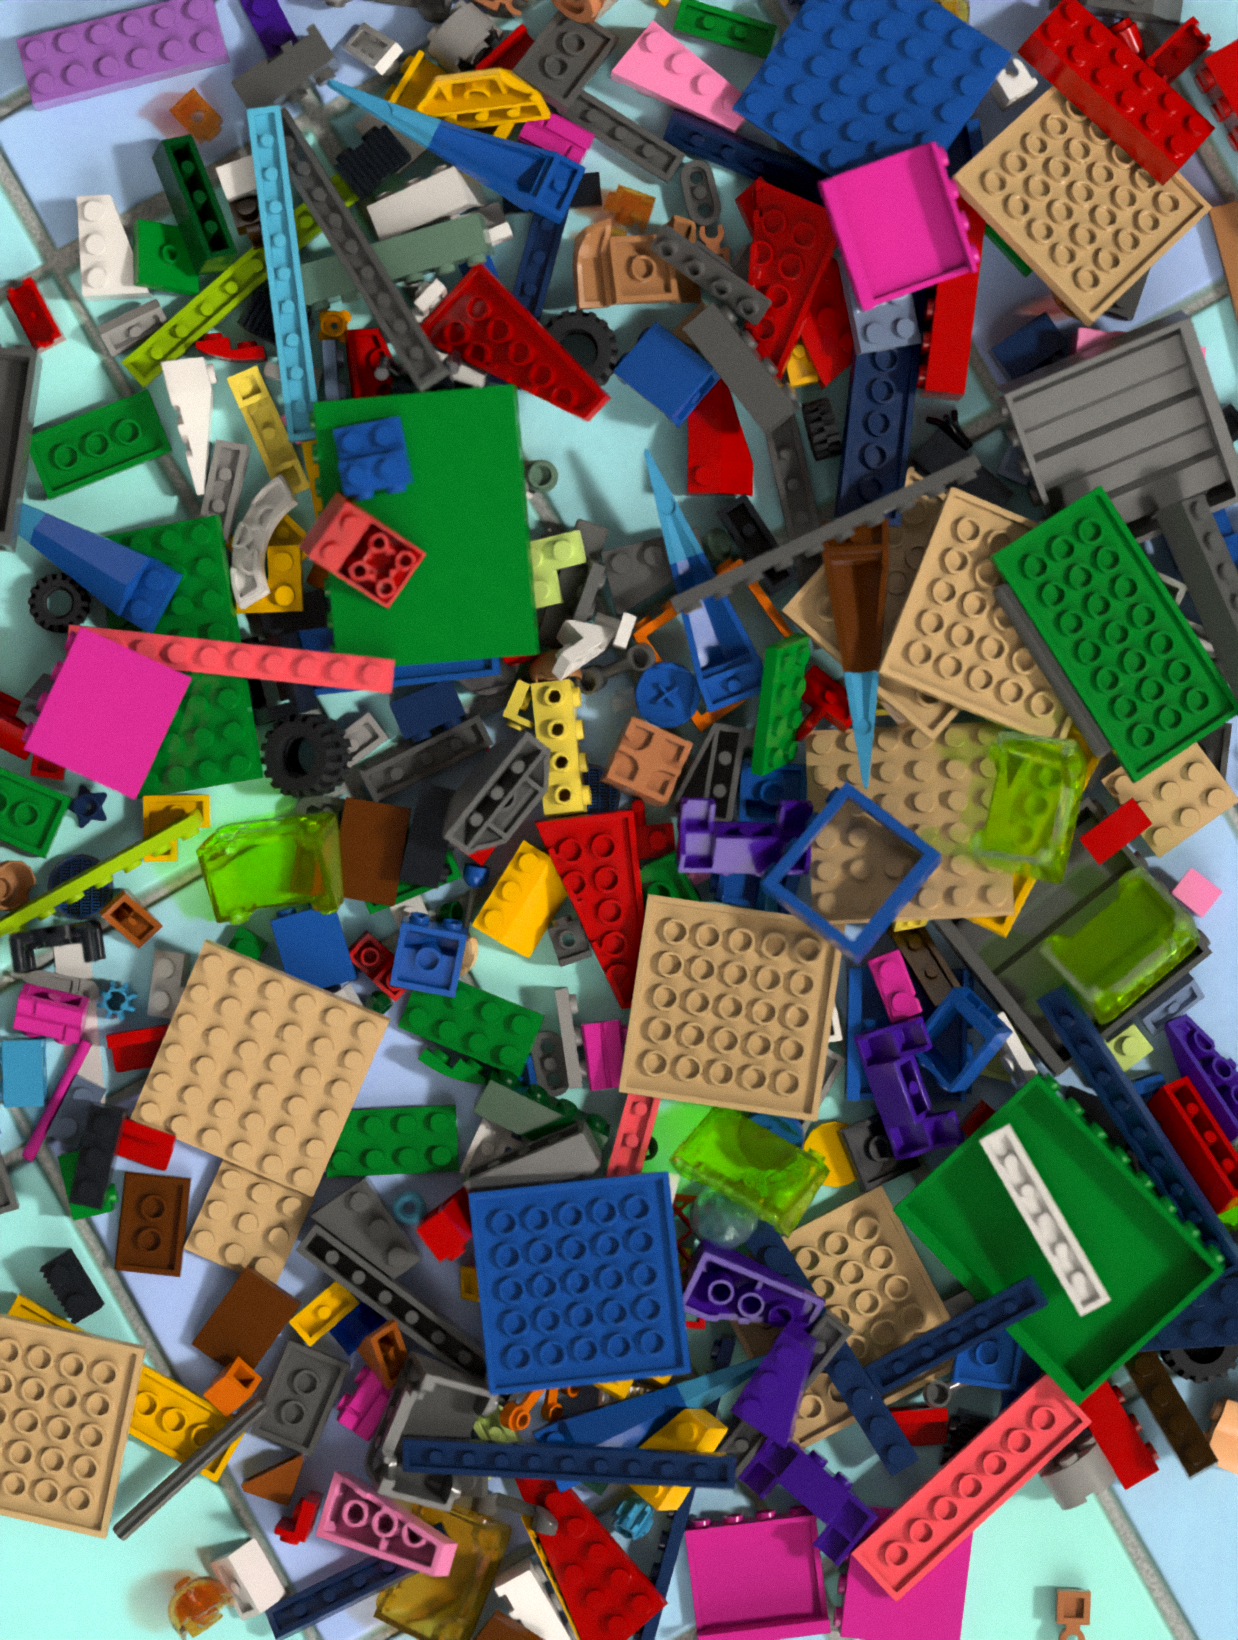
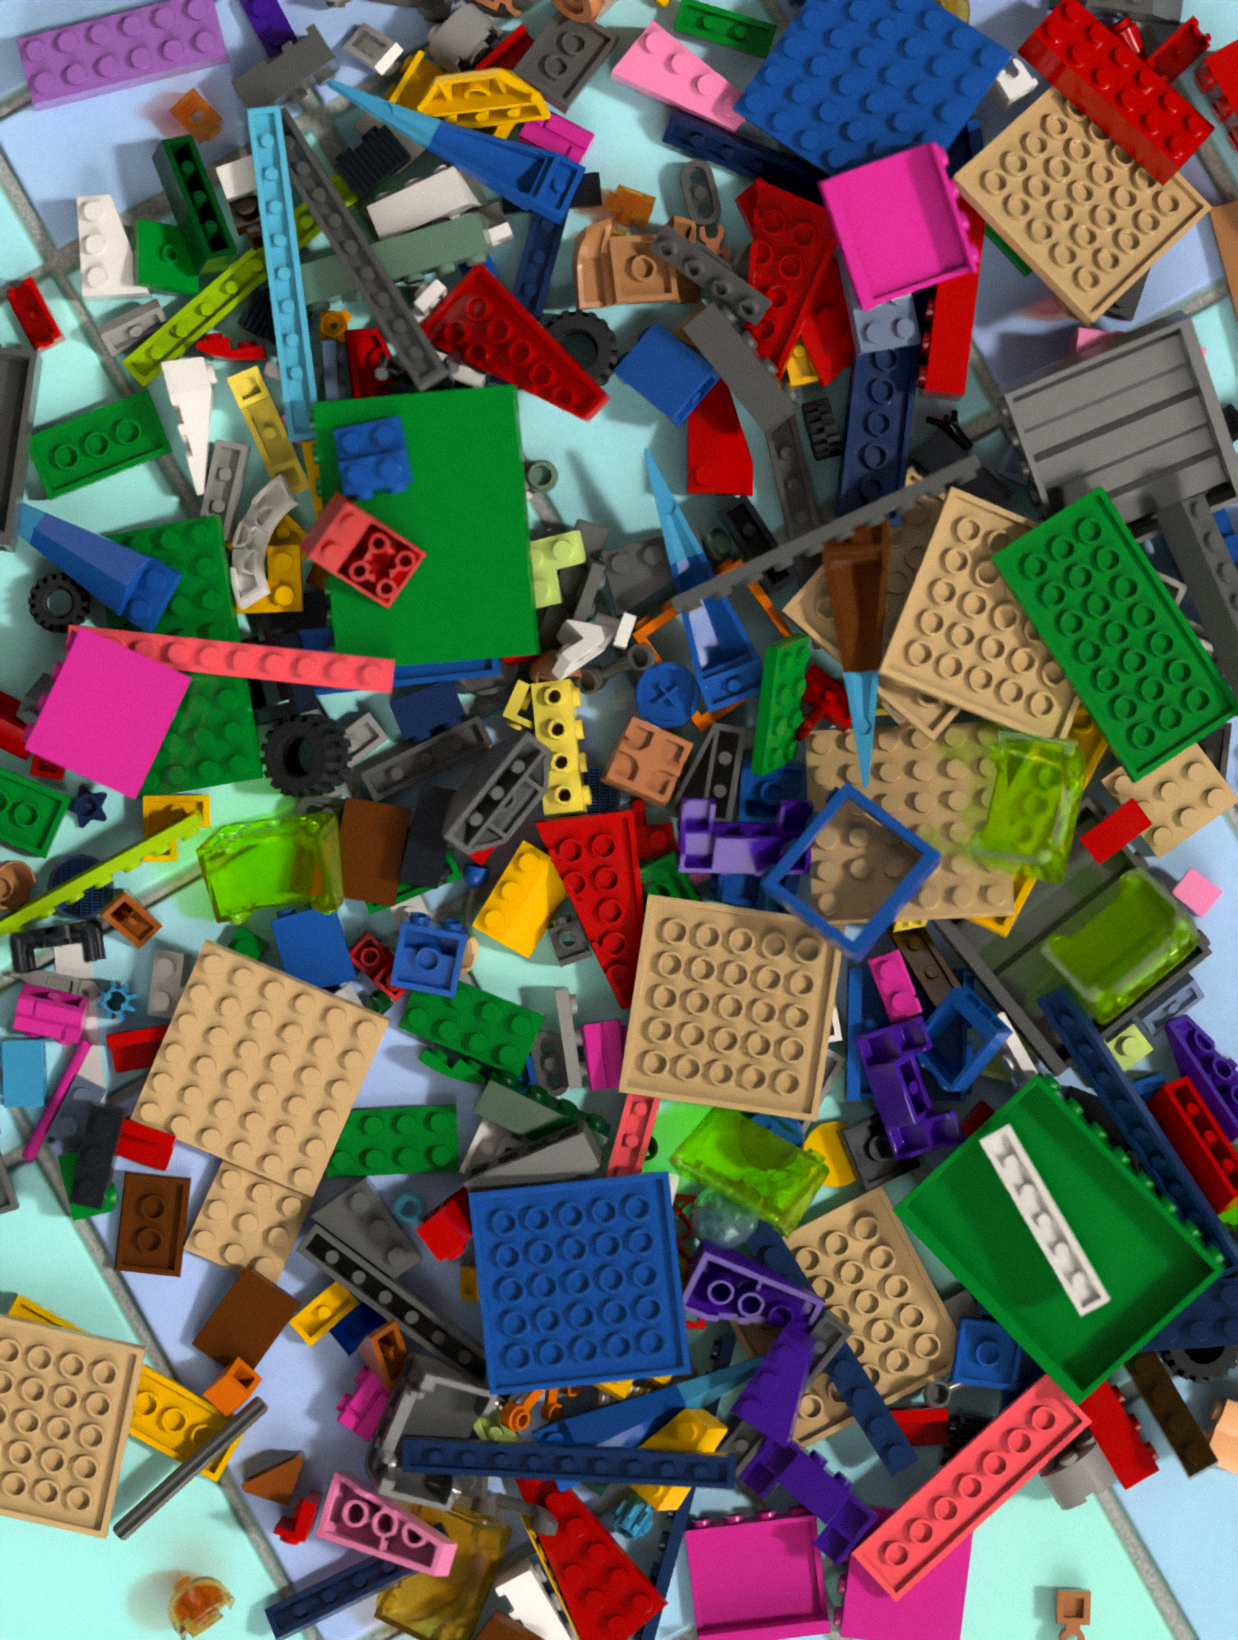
black brick [39,1248,105,1324] -> none
white panel [210,1539,286,1621] -> none
dark grey plate [251,1338,351,1457] -> none
dark green hinge [435,901,463,923] -> none
dark grey plate [556,90,686,184] -> none
dark blue plate [864,1274,1049,1396] -> none
dark blue brick [987,311,1068,382] -> none
dark grey axle [992,582,1112,758] -> none

